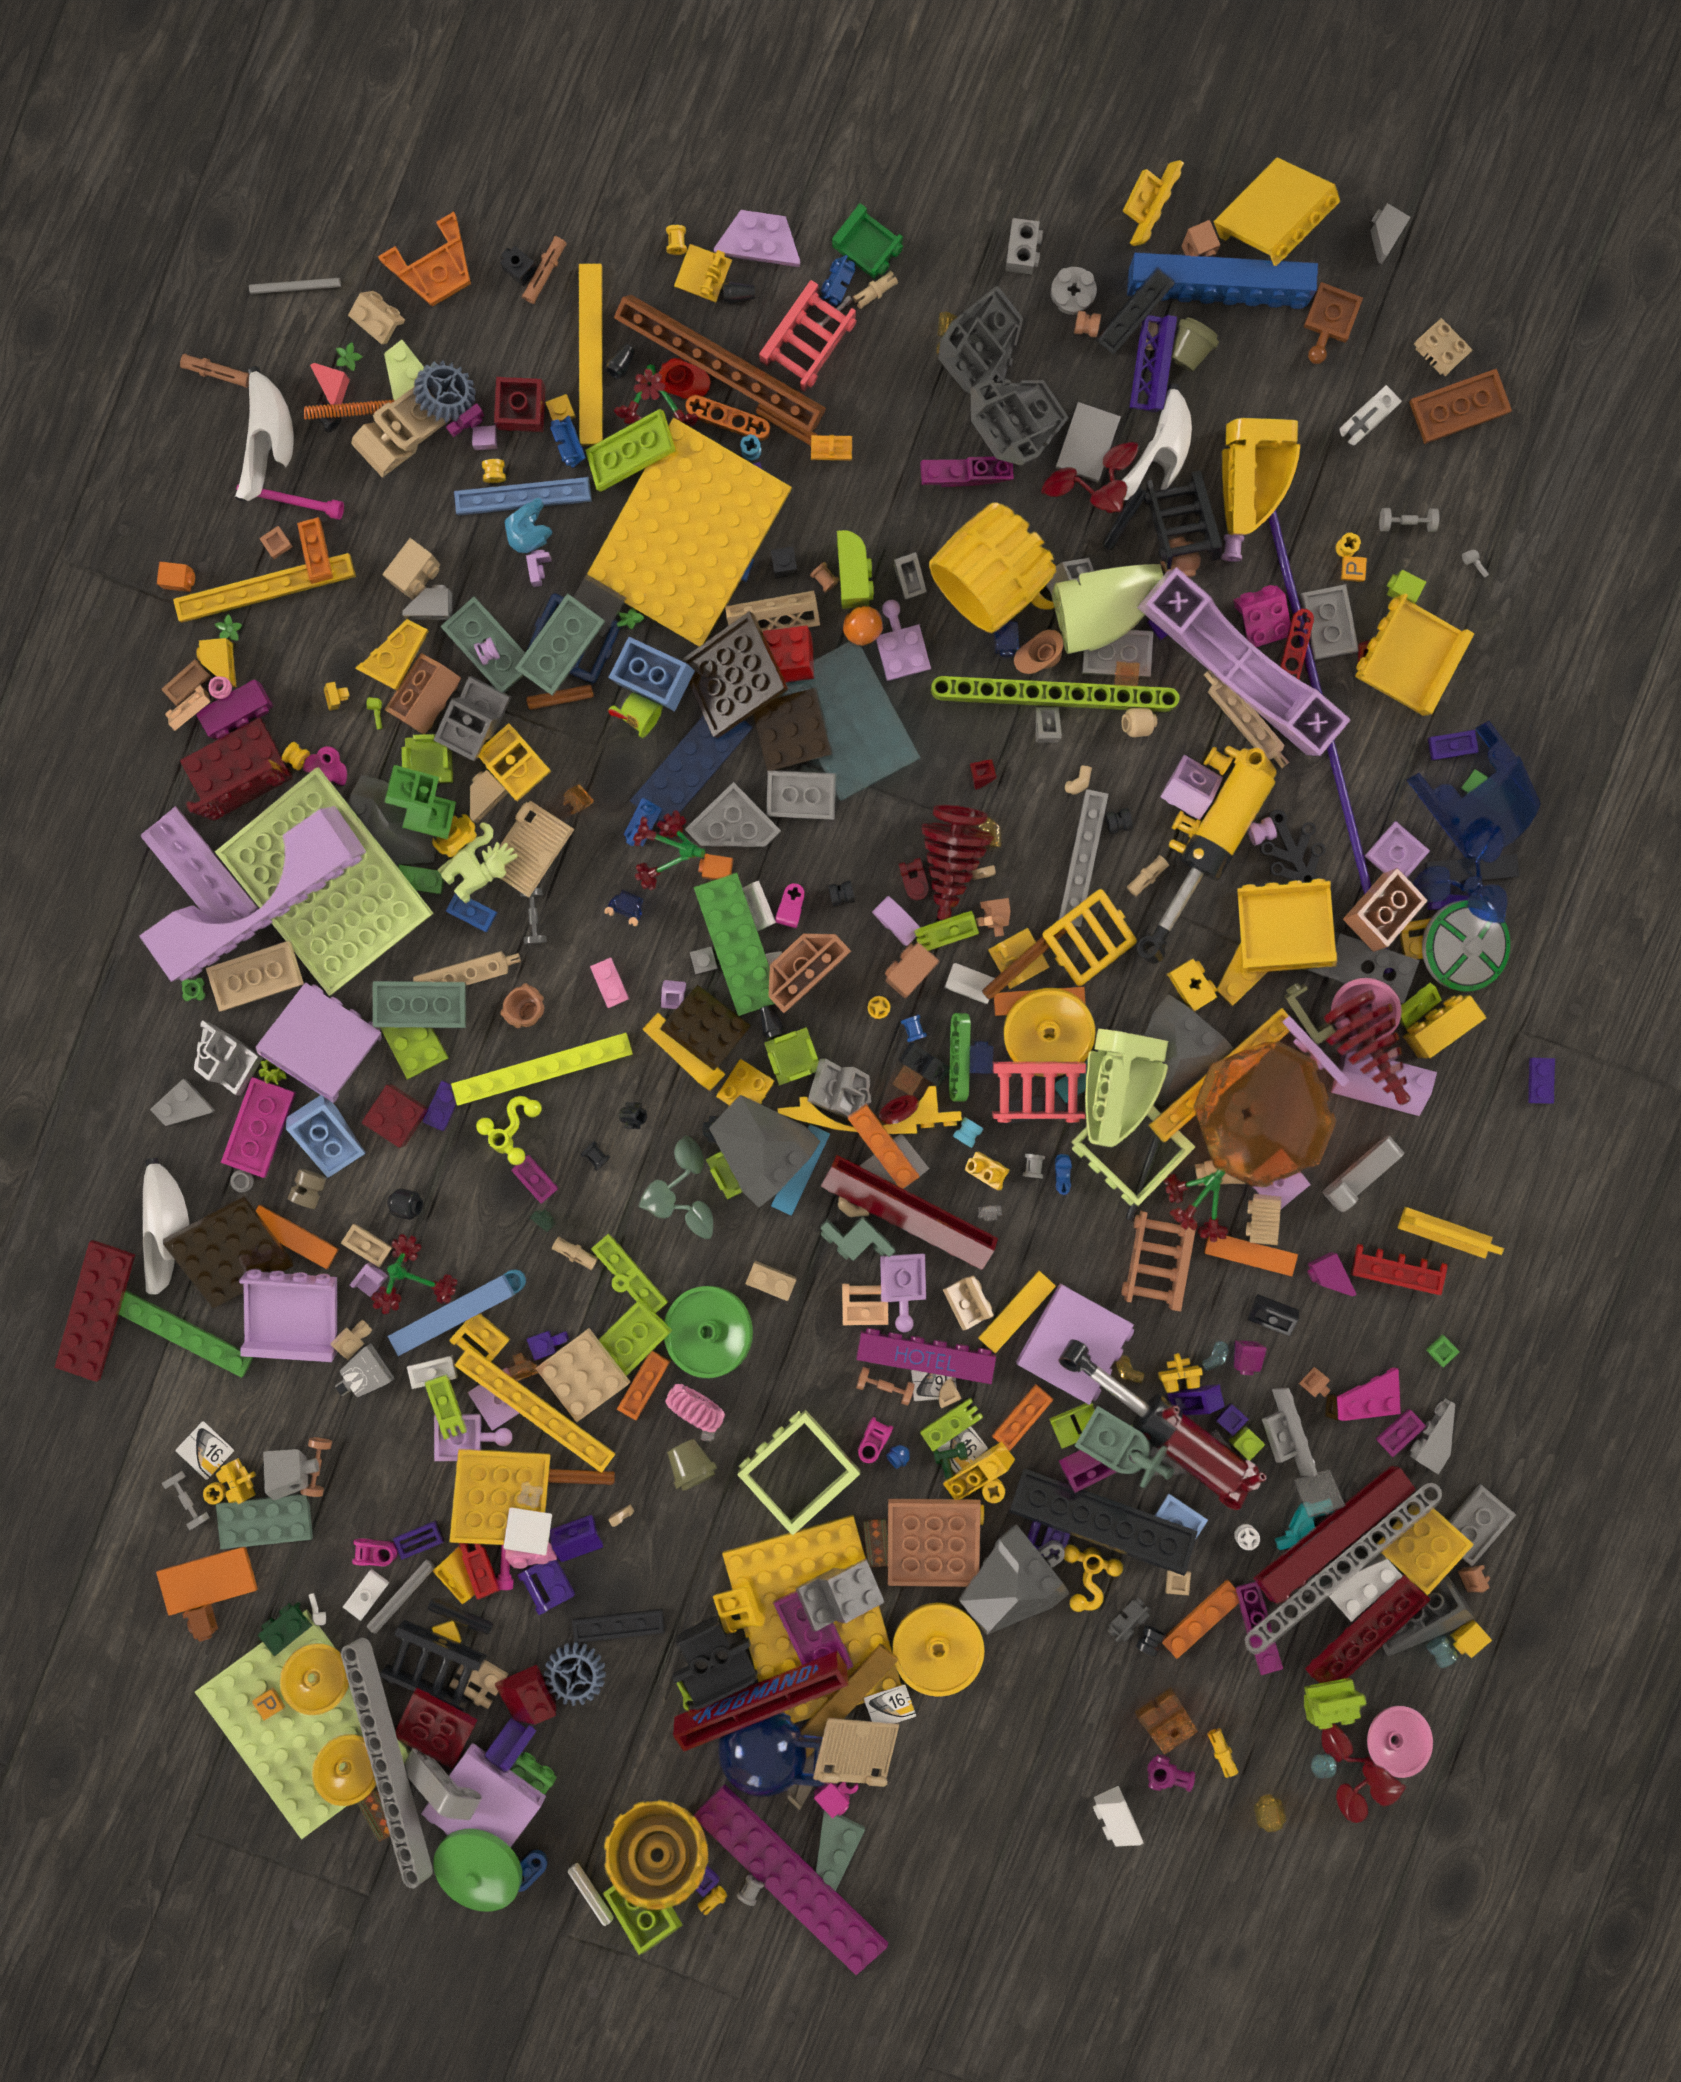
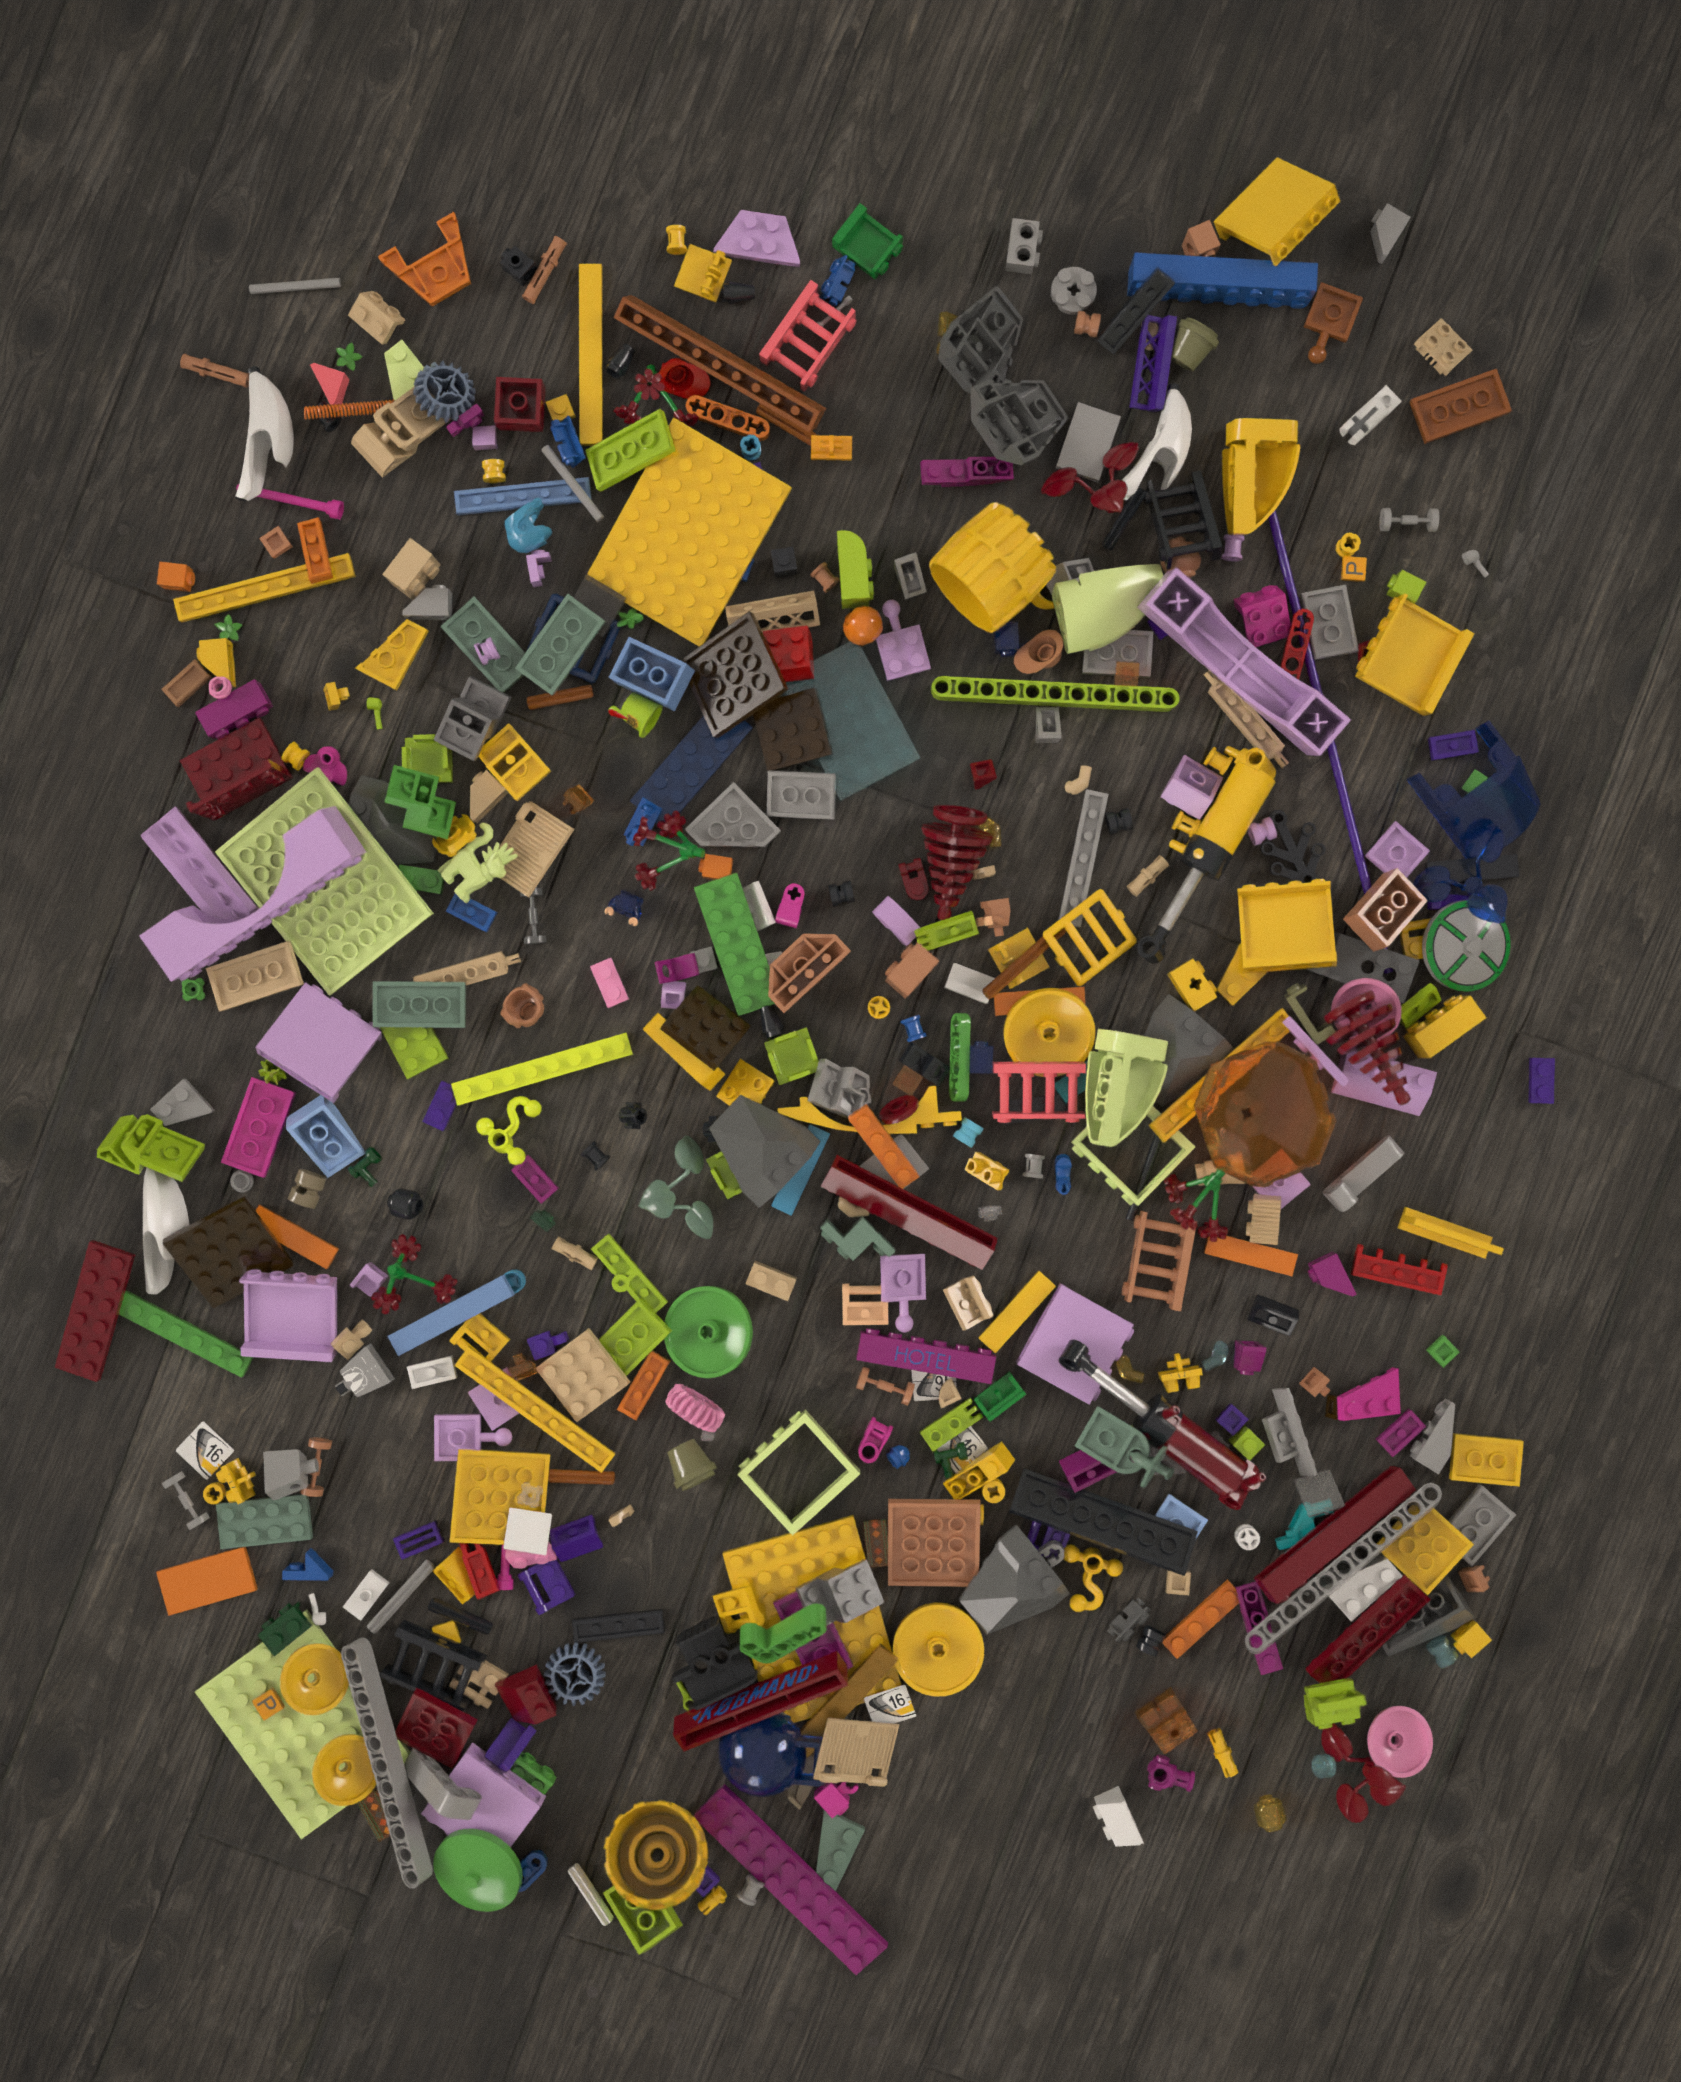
light nougat plate [165,685,210,730] -> none
dark orange brick [182,1604,218,1642] -> none
light grey slope [194,1020,263,1096] -> none
tan plate [341,1224,393,1267] -> none
dark pink piece [352,1538,398,1566] -> none
dark red brick [362,1084,429,1148] -> none
nougat slope [384,653,461,735] -> none
lime hinge [424,1374,467,1440] -> none
tan pin [853,271,898,309] -> none
orange tile [992,1384,1054,1451] -> none
lime piece [1049,1402,1095,1449] -> none
tan head [1122,708,1157,737] -> none
yellow bracket [1123,160,1184,246] -> none
dark purple slope [1168,1384,1225,1415] -> none
none -> lime piece [97,1114,205,1182]
none -> blue slope [282,1548,333,1580]
none -> dark green piece [348,1146,382,1187]
none -> light grey bar [541,445,604,522]
none -> magenta bracket [655,953,699,984]
none -> bright green beam [740,1604,826,1664]
none -> green hinge [973,1372,1026,1422]
none -> yellow plate [1449,1433,1524,1487]

